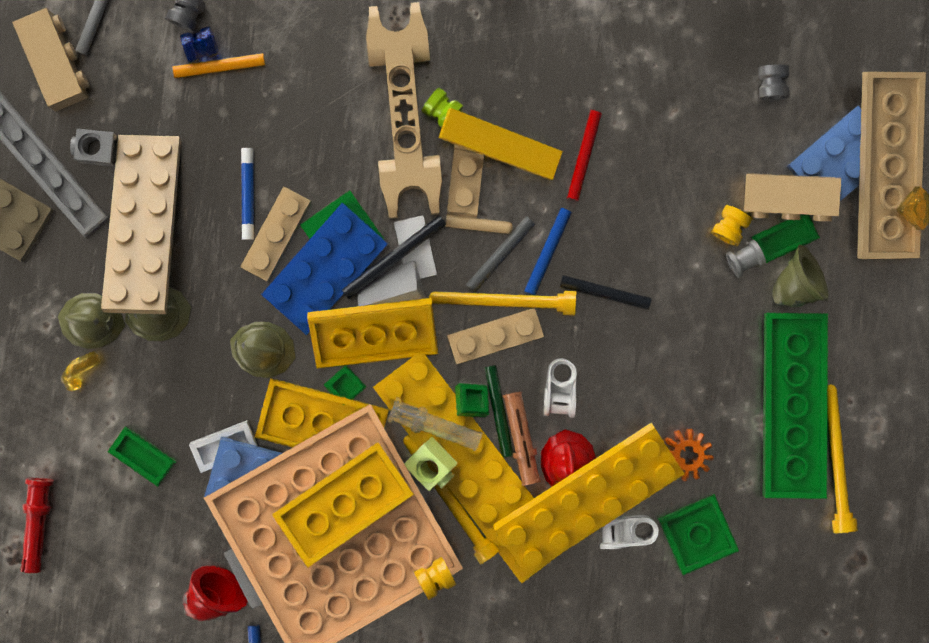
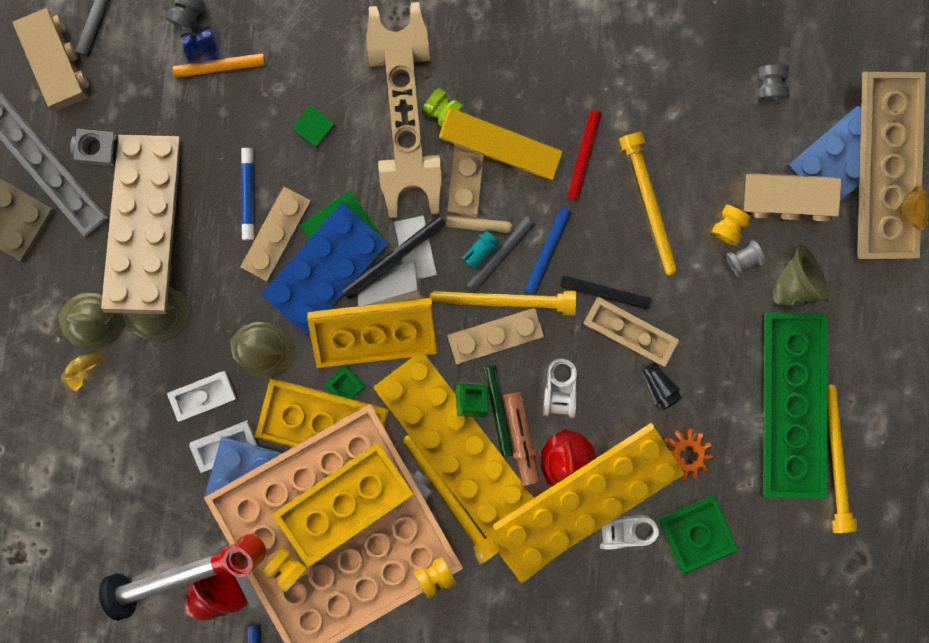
red pin [20,478,54,573] -> none
green tile [107,426,177,487] -> none
clear pin [387,397,483,451] -> none
yellowish green brick [404,437,458,491] -> none
green tile [750,214,820,263] -> none
none -> piece [99,534,267,621]
none -> white plate [167,371,237,422]
none -> yellow wheel [262,547,307,592]
none -> green tile [292,105,335,149]
none -> teal pin [462,230,500,270]
none -> tan plate [583,297,679,367]
none -> yellow piece [619,131,677,276]
none -> black cone [641,363,682,411]

